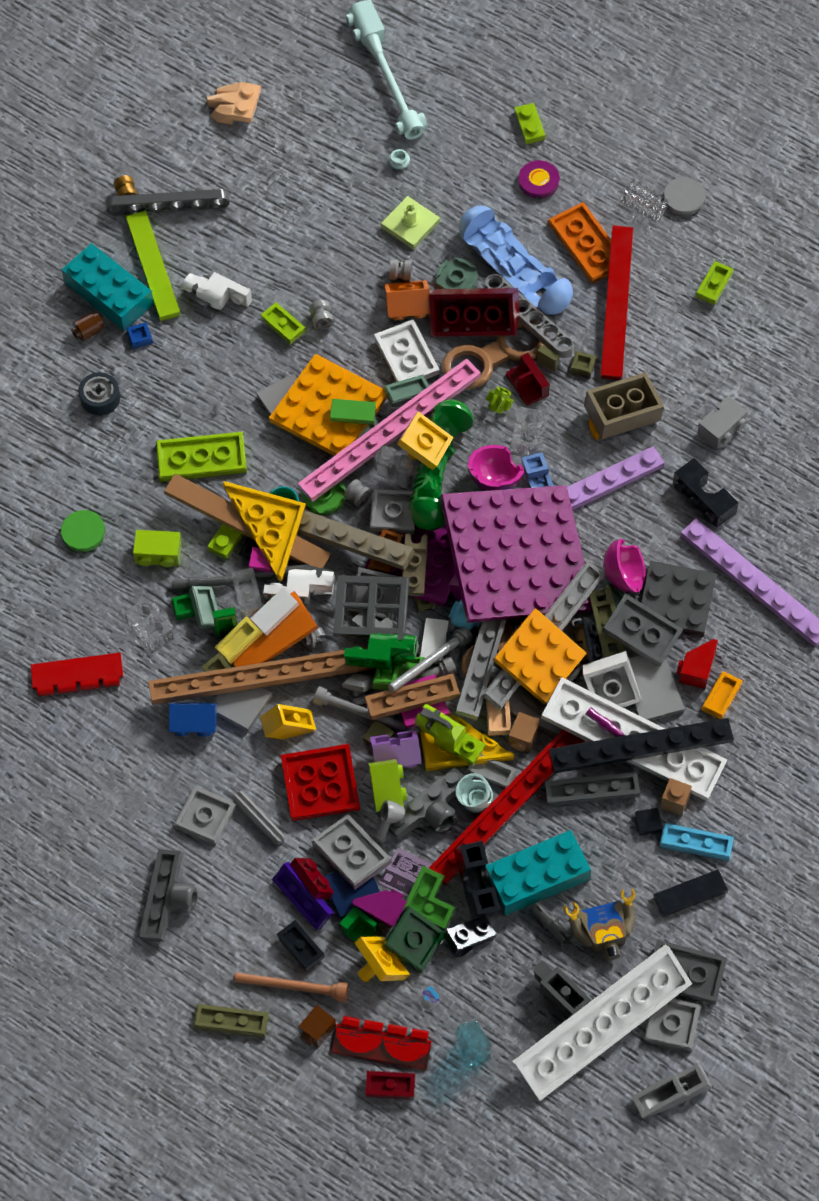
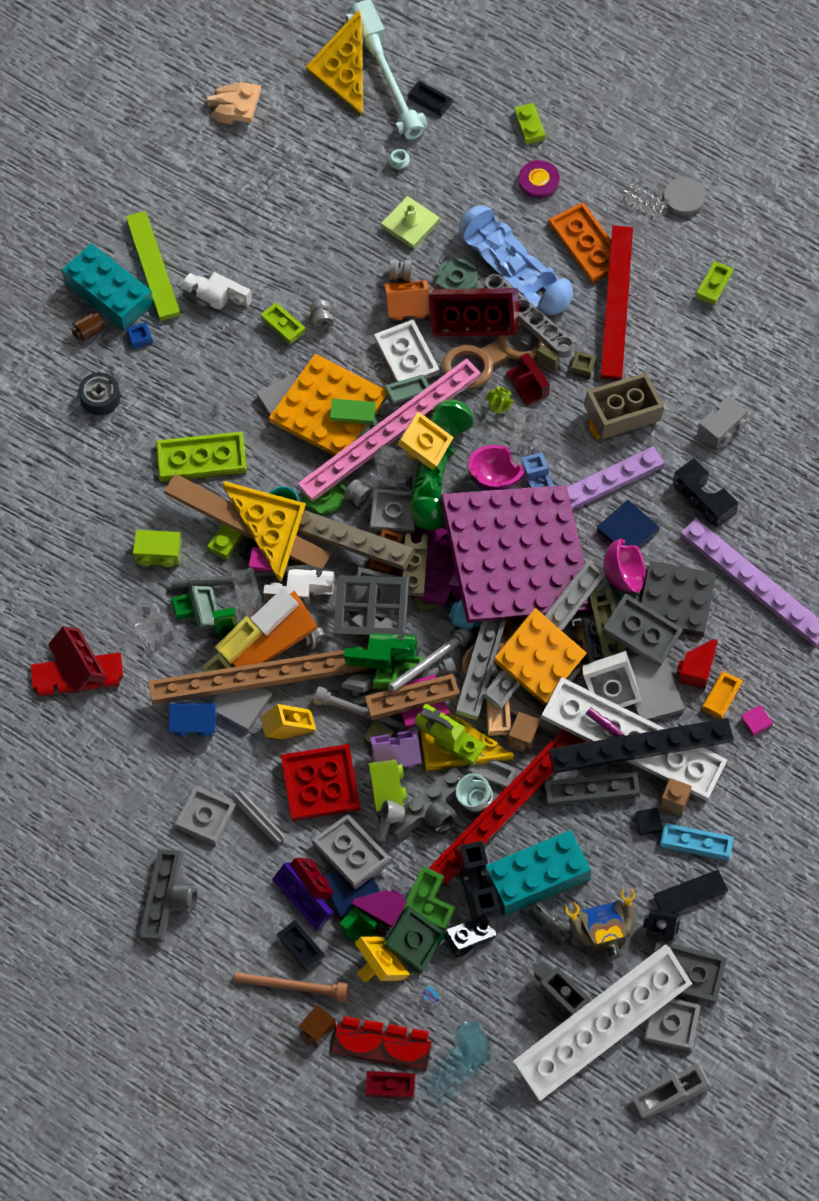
bright green tile [61,510,105,552] -> none
dark grey beam [106,189,230,216] -> none
pearl gold wheel [113,175,138,196] -> none
olive tile [194,1004,269,1038] -> none
clear purple sticker [379,848,432,897] -> none
white tile [420,618,448,664] -> none
none -> dark red panel [48,626,107,693]
none -> yellow tile [305,10,363,115]
none -> black tile [407,80,453,117]
none -> dark blue tile [597,500,660,549]
none -> black brick [643,910,681,941]
none -> dark pink tile [740,705,773,736]

